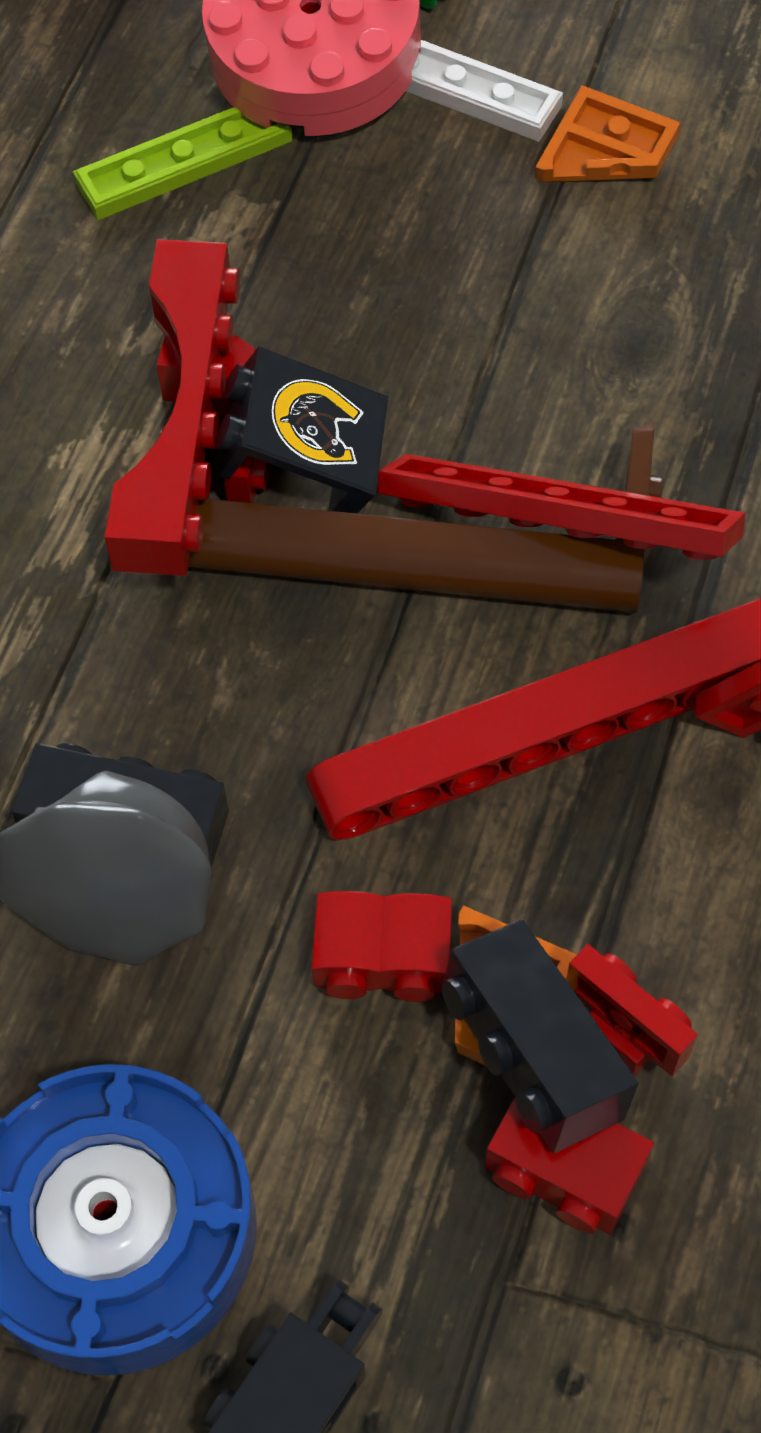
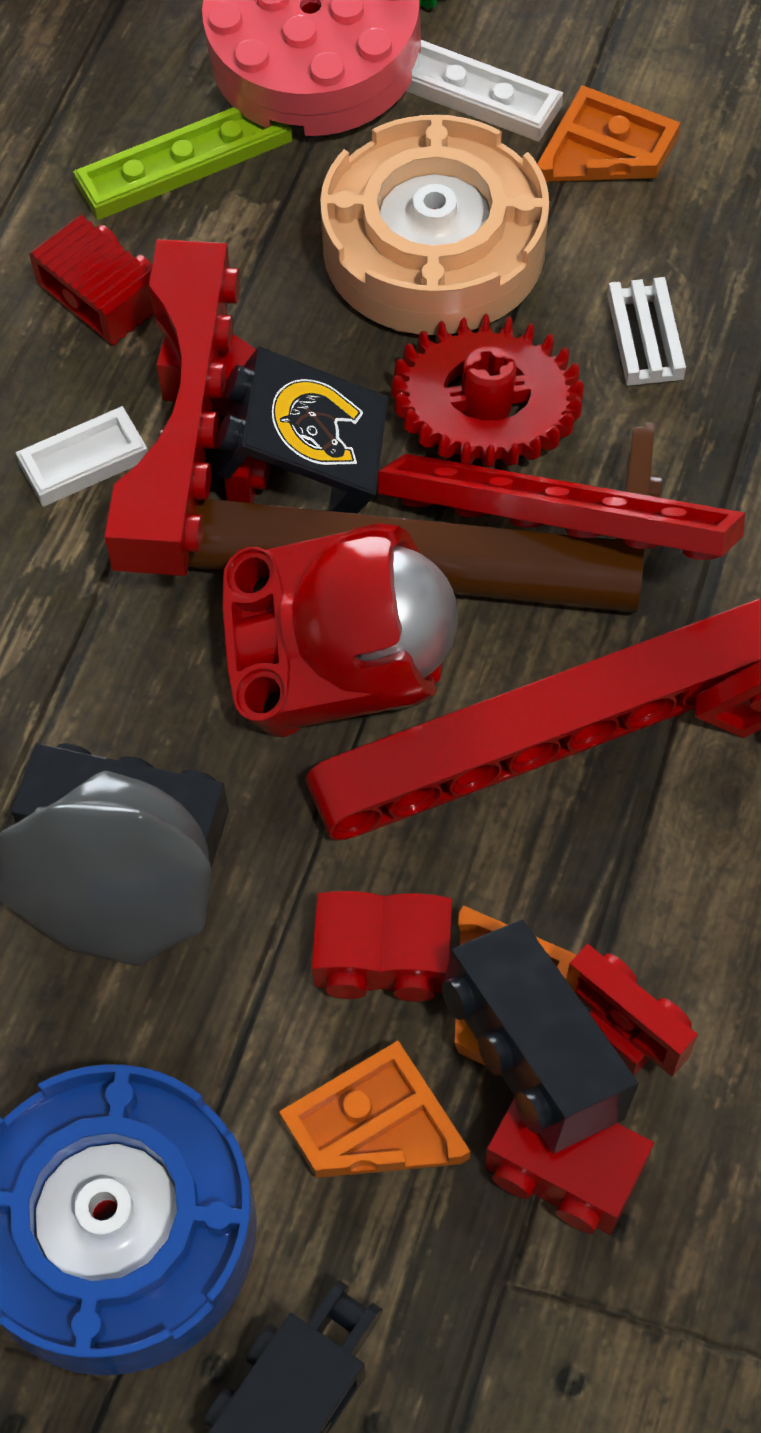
none -> white tile [16,406,148,507]
none -> red brick [29,214,153,345]
none -> red piece [223,523,458,737]
none -> orange wing [279,1040,471,1178]
none -> light nougat piece [320,115,549,335]
none -> red gear [391,314,584,467]
none -> white tile [607,277,686,386]

